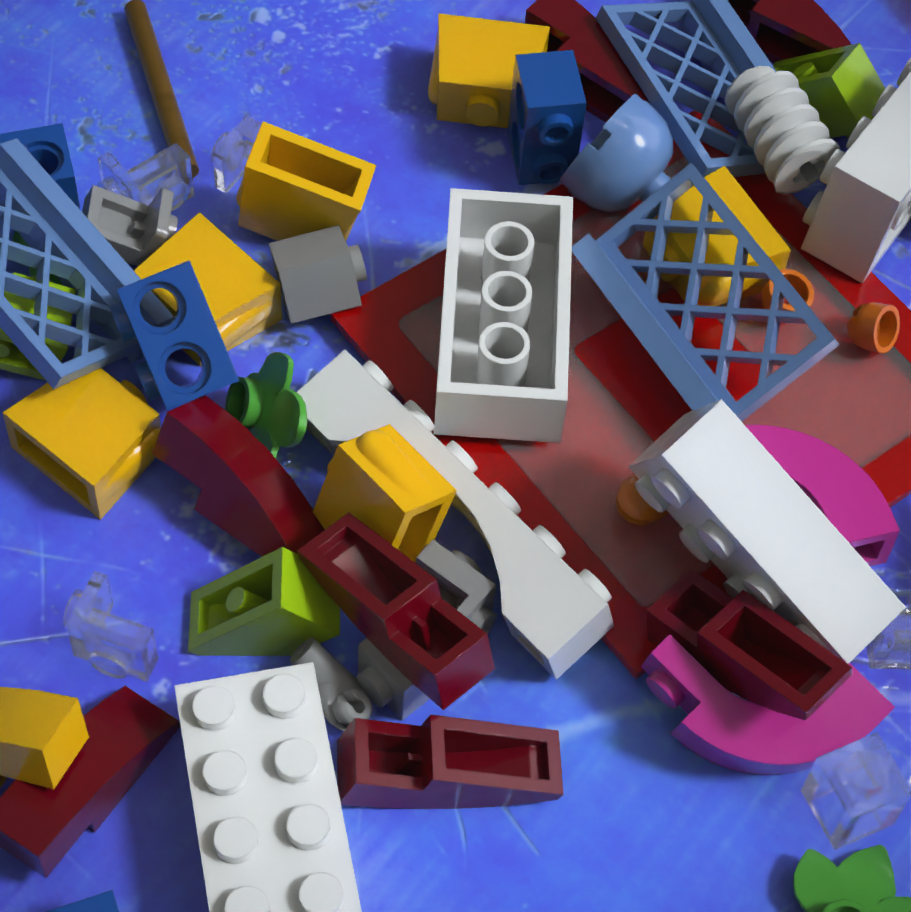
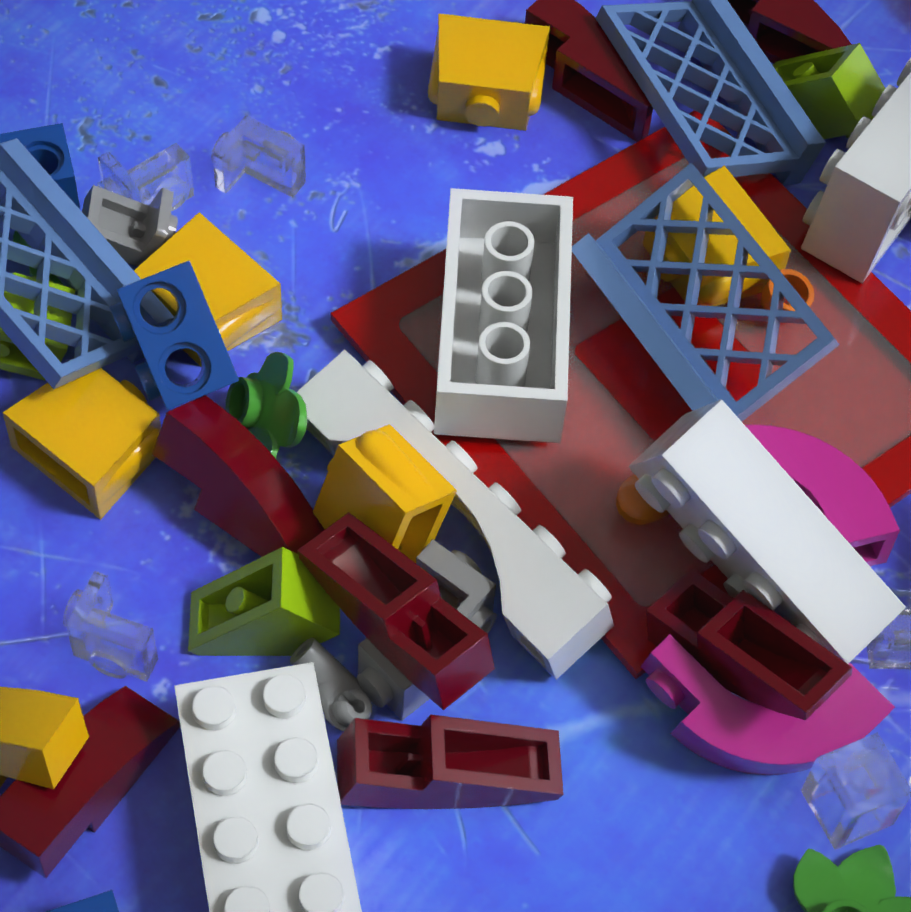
pearl gold bar [124,0,199,180] -> none
yellow torso [236,121,377,241] -> none
light grey brick [269,225,367,324] -> none
blue brick [507,50,586,185] -> none
medium blue cylinder [559,93,673,213] -> none
white piece [724,66,840,194] -> none
orange hinge [846,302,900,353] -> none

